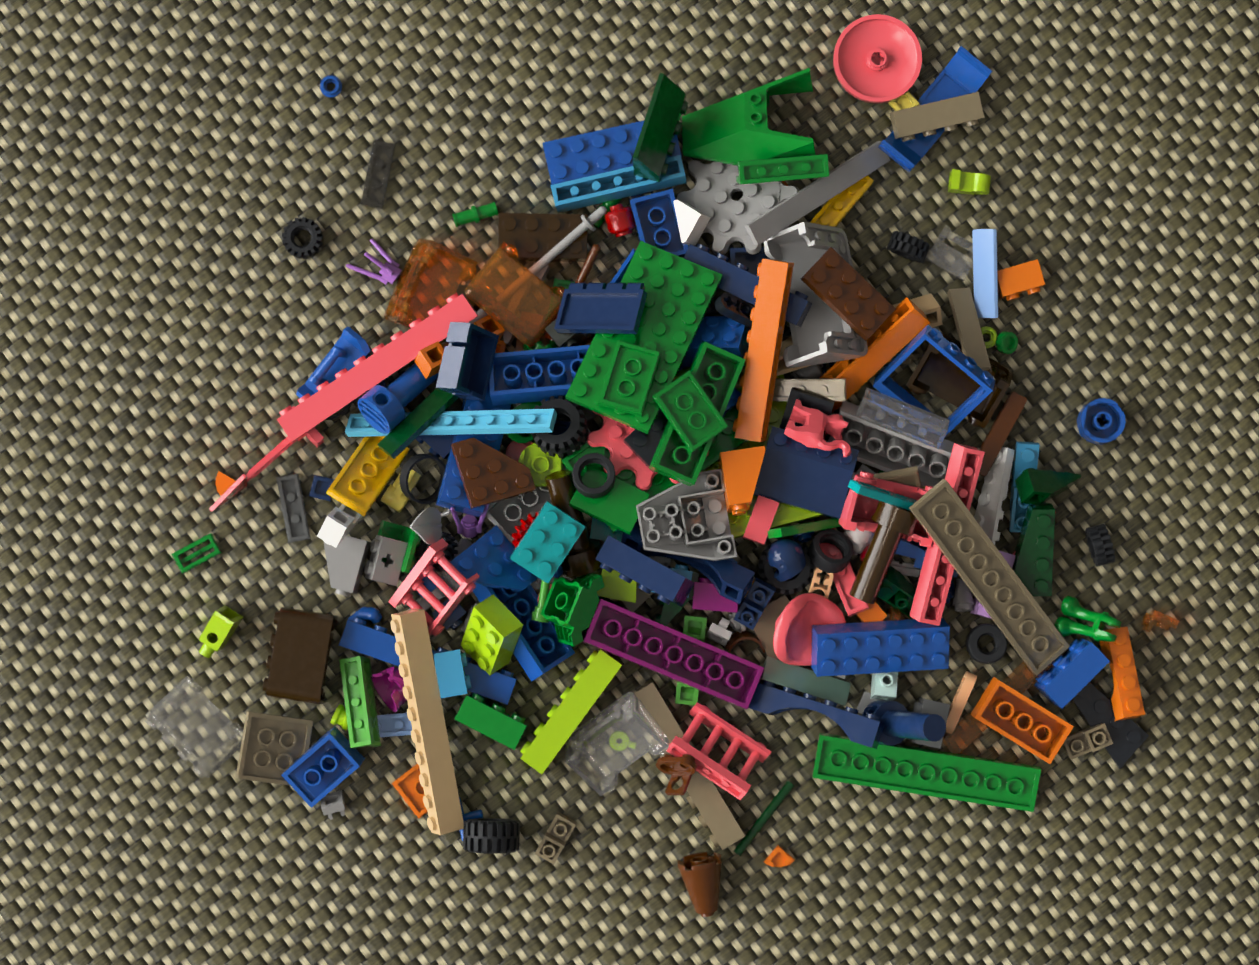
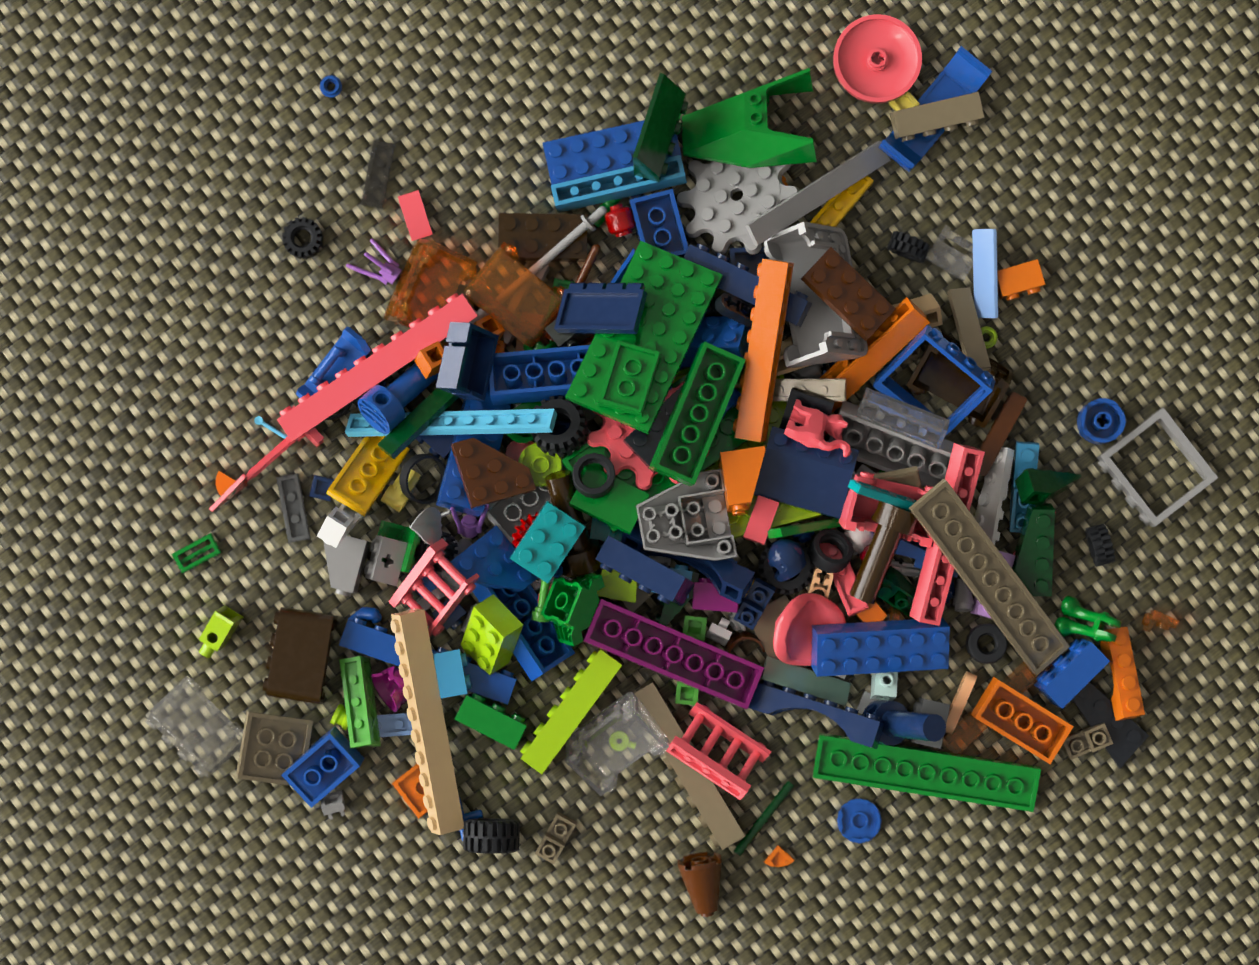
green pin [452,202,498,227] -> none
green tile [652,370,729,453] -> none
reddish brown bracket [656,754,697,795] -> none
white slope [673,200,711,246] -> none
green fence [736,154,829,185] -> none
lime leg [948,169,991,195] -> none
green tile [996,331,1018,354] -> none
none -> medium azure hinge [254,416,287,439]
none -> coral slope [398,190,433,241]
none -> blue tile [837,798,882,843]
none -> light grey window [1097,407,1218,527]

